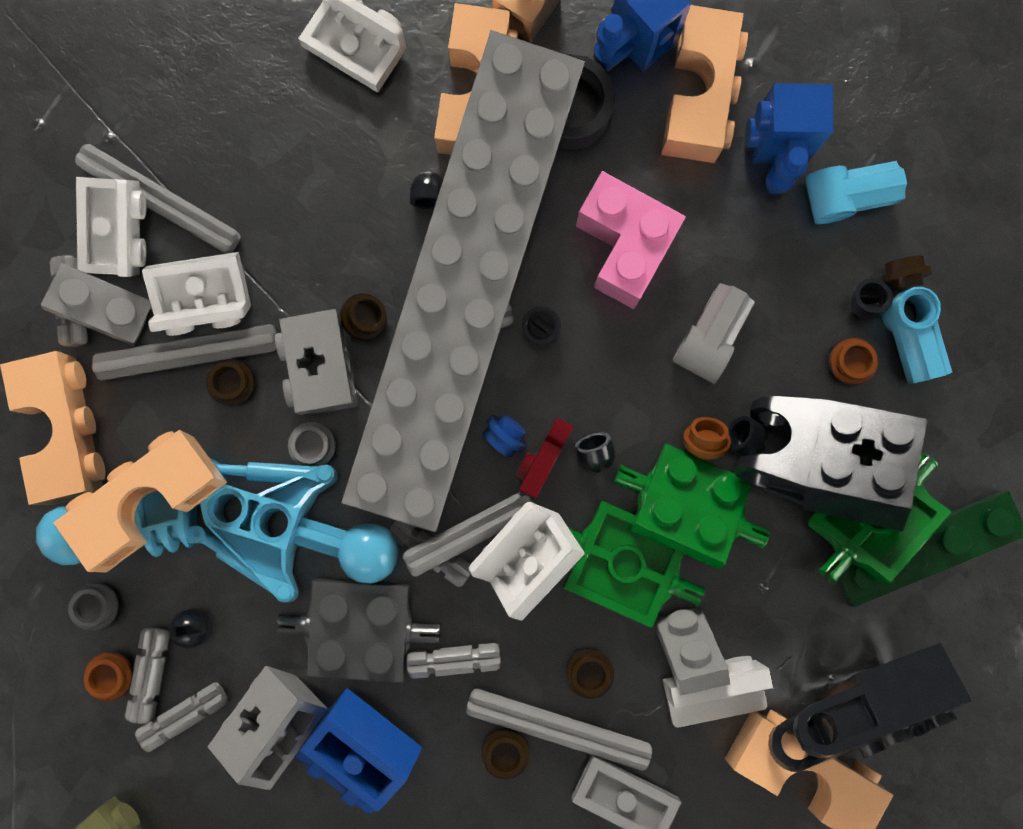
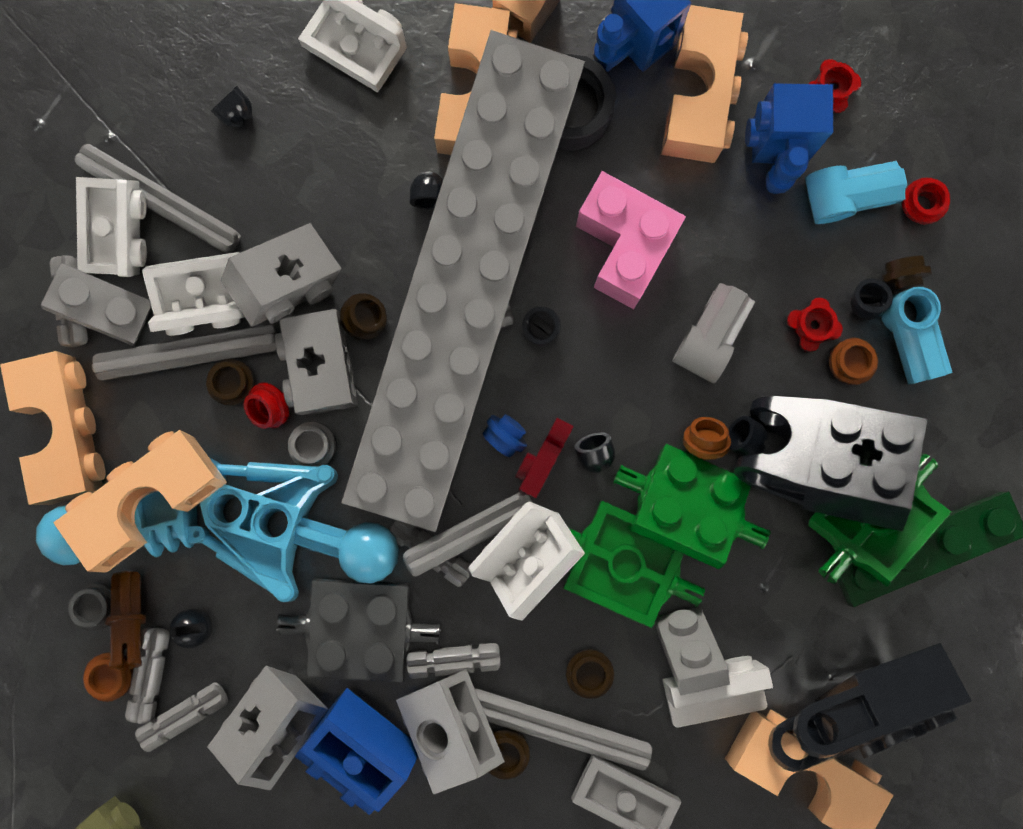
none -> reddish brown axle [105,570,146,670]
none -> black hinge [211,86,252,127]
none -> light grey brick [221,223,341,327]
none -> red plate [244,382,289,429]
none -> light grey brick [396,669,505,795]
none -> red plate [787,297,843,352]
none -> red plate [809,59,861,113]
none -> red plate [901,178,950,225]

